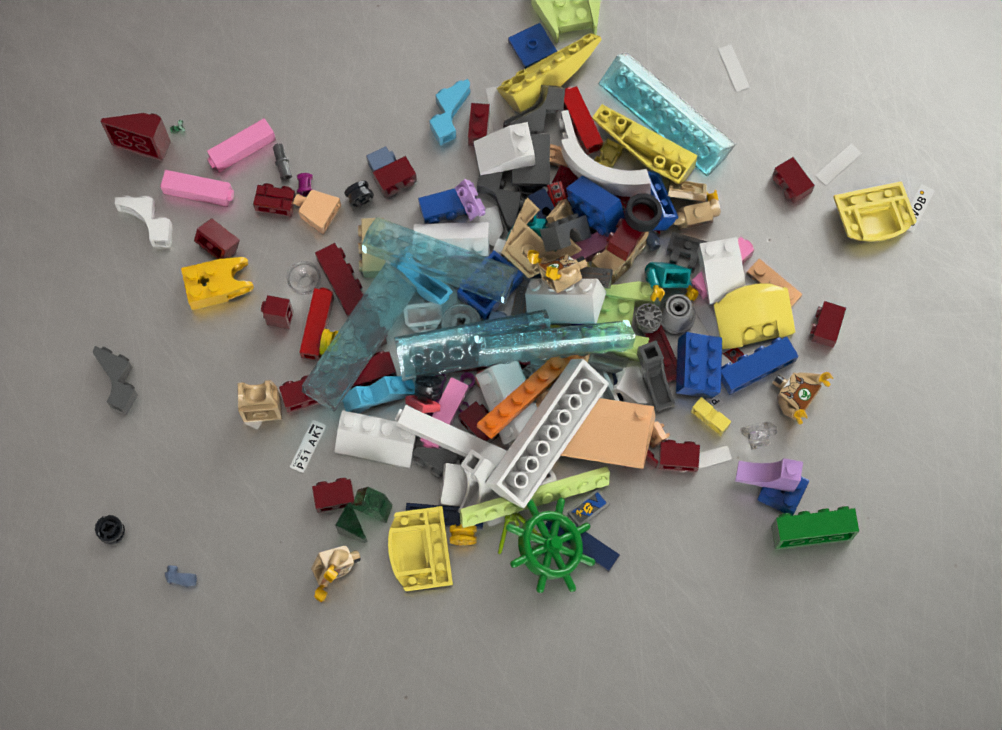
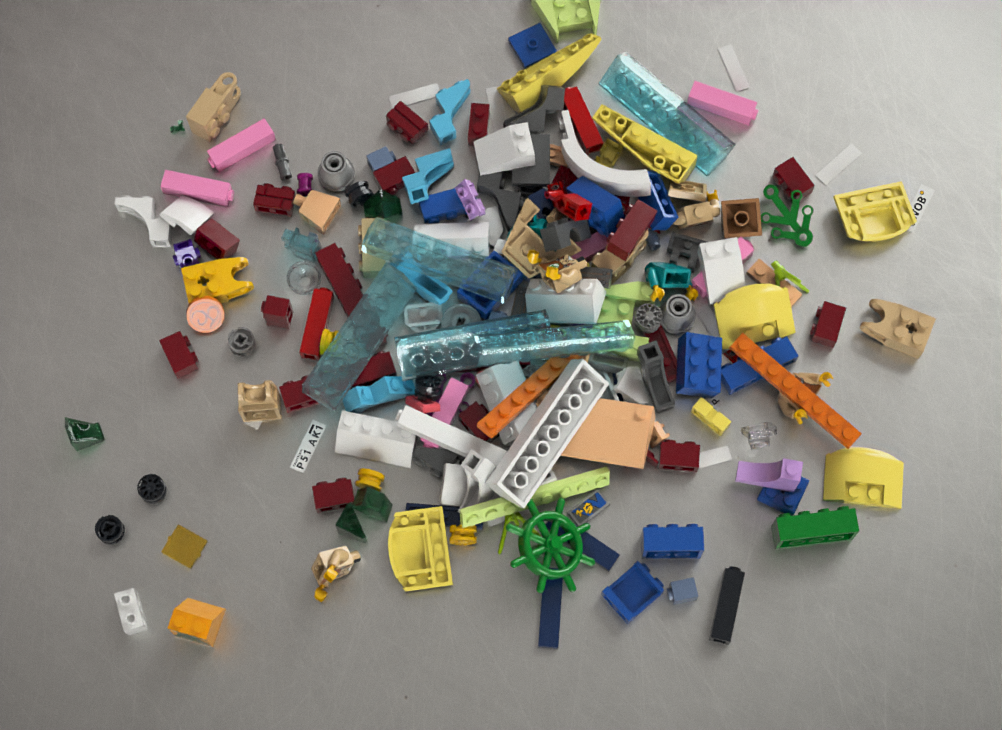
dark grey arch [93,346,138,415] -> none
dark red slope [100,113,171,161] -> none
sand blue arm [165,565,197,587] -> none
black tyre [624,193,662,232] -> none
none -> clear green slope [65,417,105,451]
none -> white brick [114,588,148,636]
none -> black wheel [137,474,167,504]
none -> dark red brick [159,331,199,379]
none -> white slope [160,195,214,235]
none -> clear yellow piece [161,524,208,569]
none -> light orange slope [167,598,226,647]
none -> dark purple brick [173,239,201,268]
none -> tan brick [186,72,241,142]
none -> tile [186,296,224,333]
none -> light grey wheel [228,327,256,357]
none -> clear light blue hips [281,227,322,264]
none -> light grey piece [317,151,355,192]
none -> yellow wheel [355,468,385,492]
none -> clear green slope [363,189,403,218]
none -> dark red brick [386,101,428,144]
none -> white sticker [389,83,440,108]
none -> medium azure arch [402,148,454,204]
none -> dark blue tile [538,568,563,649]
none -> red piece [544,190,593,221]
none -> blue panel [601,560,664,624]
none -> blue brick [641,524,704,559]
none -> sand blue brick [667,577,699,605]
none -> bright pink brick [687,81,759,126]
none -> black brick [709,566,745,645]
none -> medium nougat slope [721,198,762,239]
none -> orange plate [729,333,862,449]
none -> green plant [761,184,814,247]
none -> lime plant [771,260,809,293]
none -> light yellow slope [823,447,904,509]
none -> tan brick [860,299,936,359]

